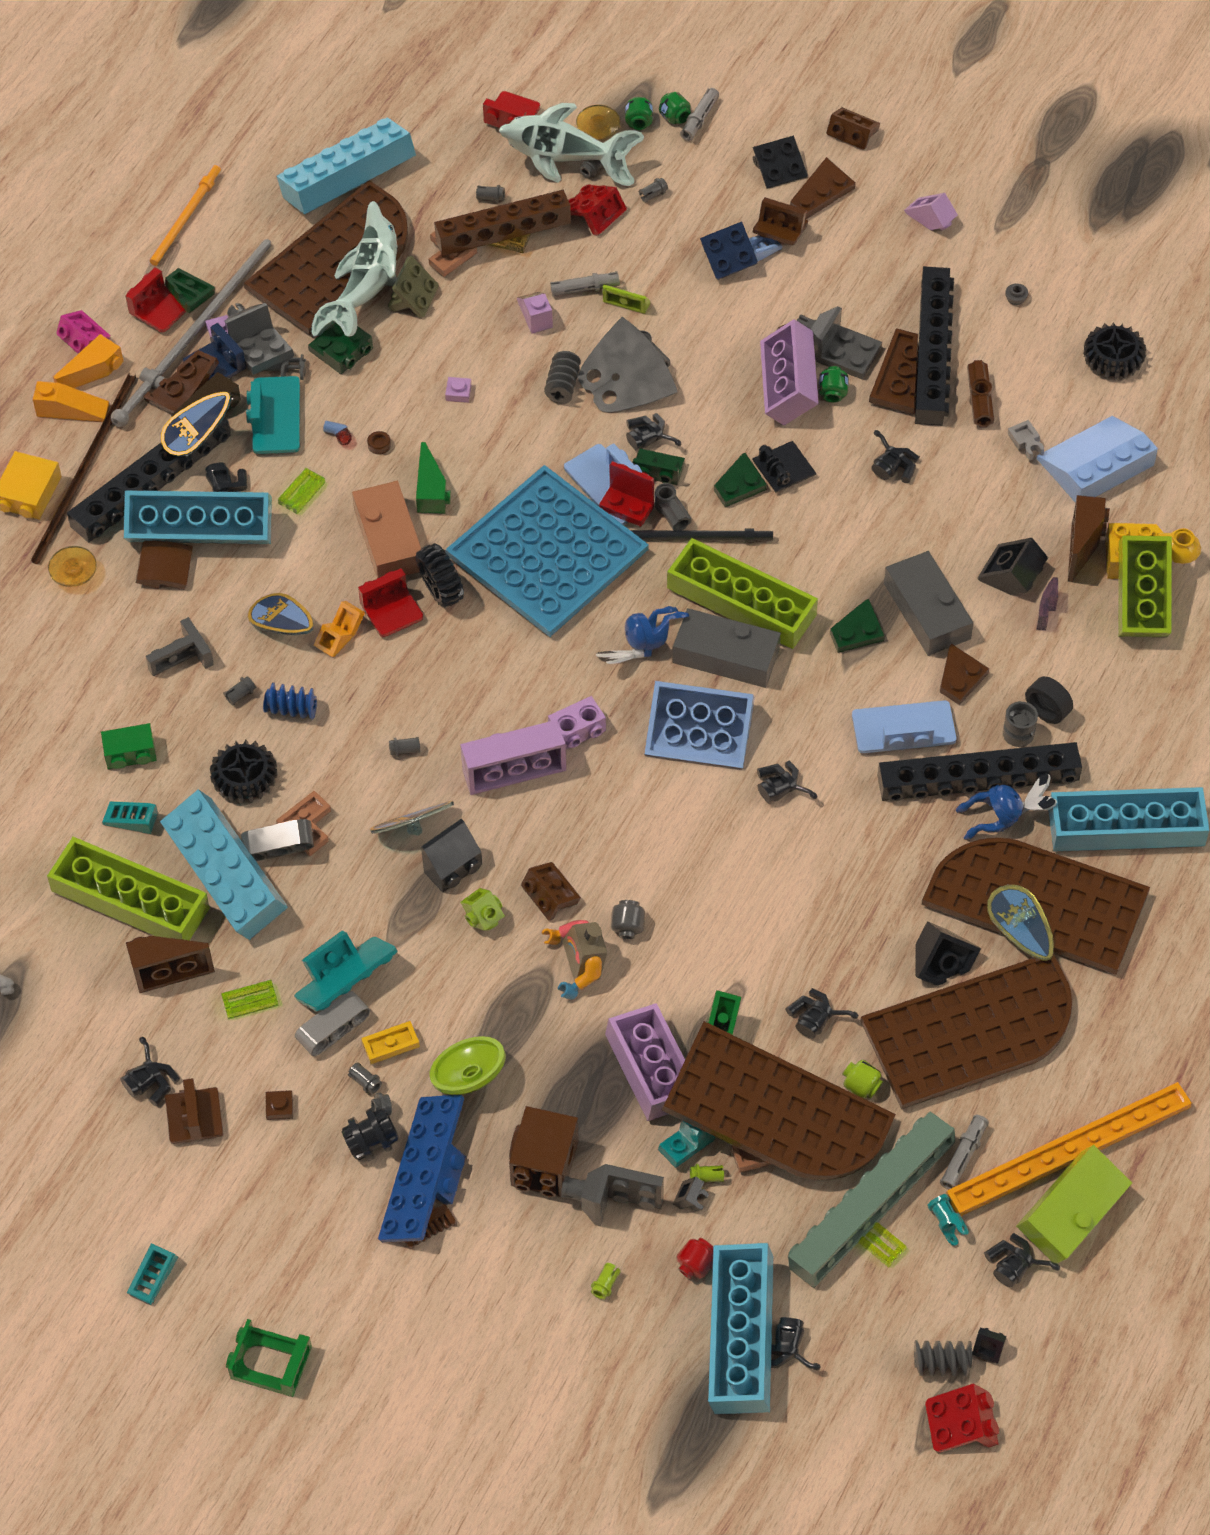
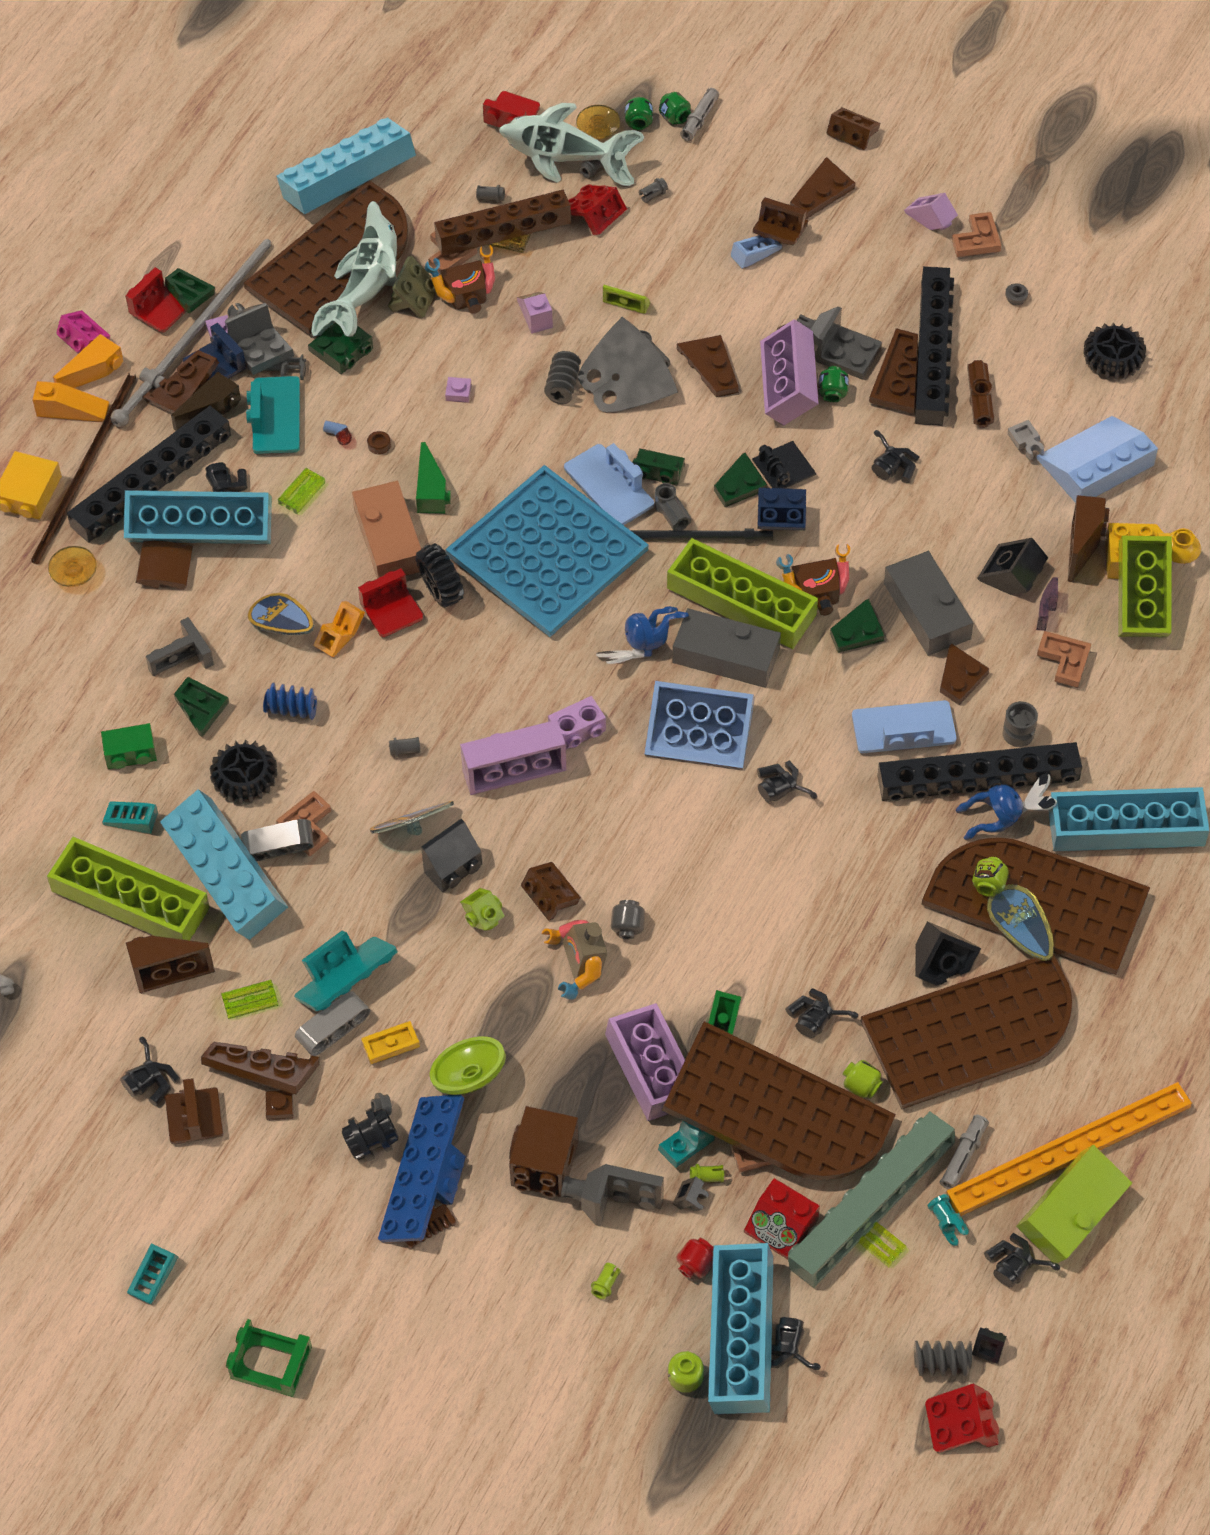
light orange bar [150,165,221,266] -> none
shield [161,392,231,457] -> none
dark grey pin [223,676,256,706] -> none
dark grey pin [348,1062,382,1094] -> none
light grey pin [550,271,620,297] -> none
red bracket [599,461,654,527] -> none
black piece [626,413,682,450] -> none
dark blue bracket [700,221,758,280] -> none
black hinge [752,135,808,189] -> none
black tyre [1025,676,1073,724] -> none
none -> dark green wing [174,677,229,737]
none -> reddish brown wing [201,1042,320,1095]
none -> torso [425,245,495,314]
none -> lime head [668,1351,704,1393]
none -> reddish brown wing [677,335,739,397]
none -> red slope [744,1178,820,1260]
none -> dark blue slope [757,488,806,531]
none -> torso [776,544,850,616]
none -> nougat plate [952,212,1002,257]
none -> lime head [972,857,1009,897]
none -> nougat plate [1037,631,1091,688]

